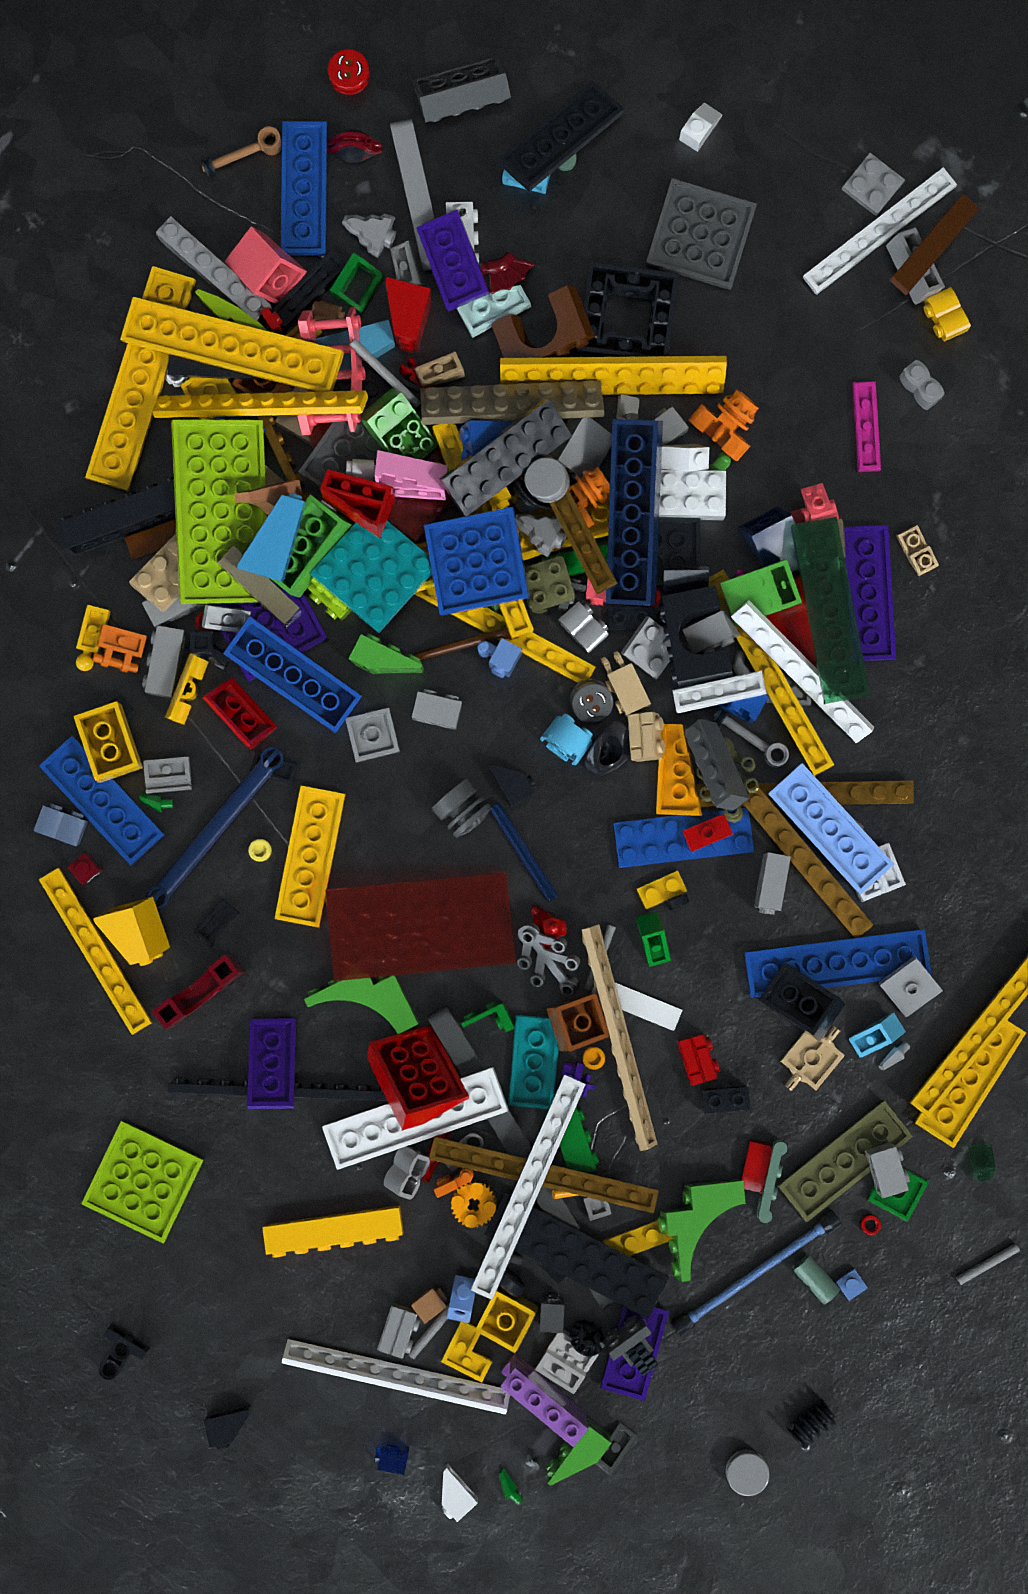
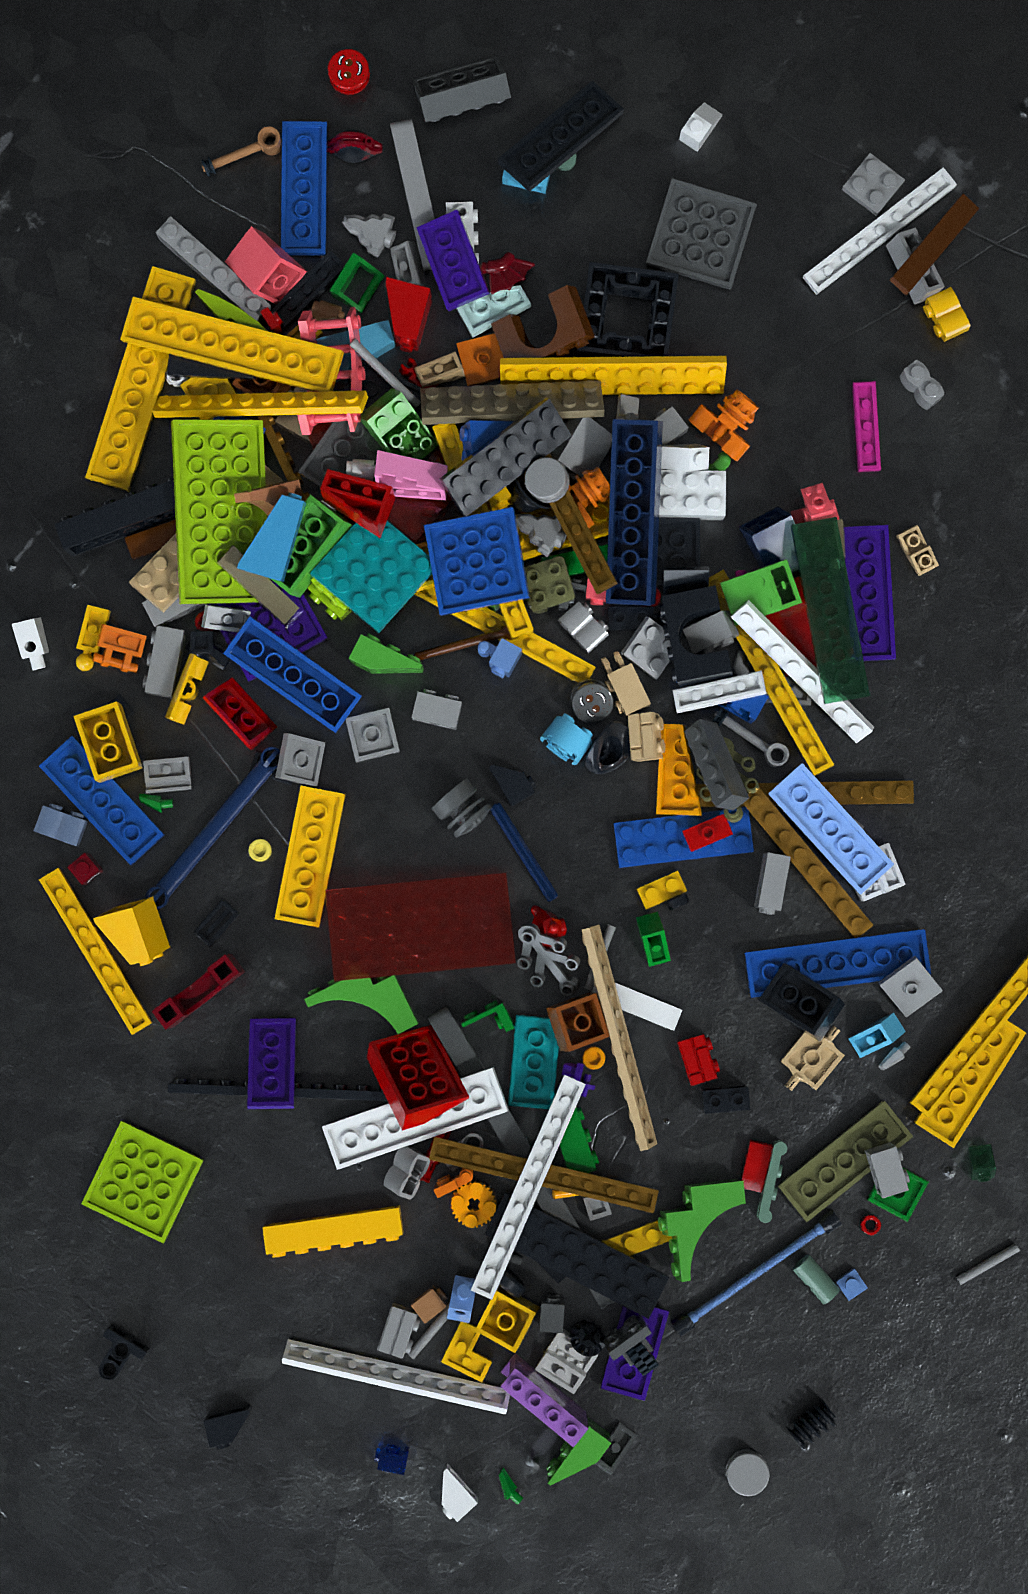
none -> white torso [12,617,49,670]
none -> light grey plate [275,733,325,787]
none -> orange plate [456,333,504,386]

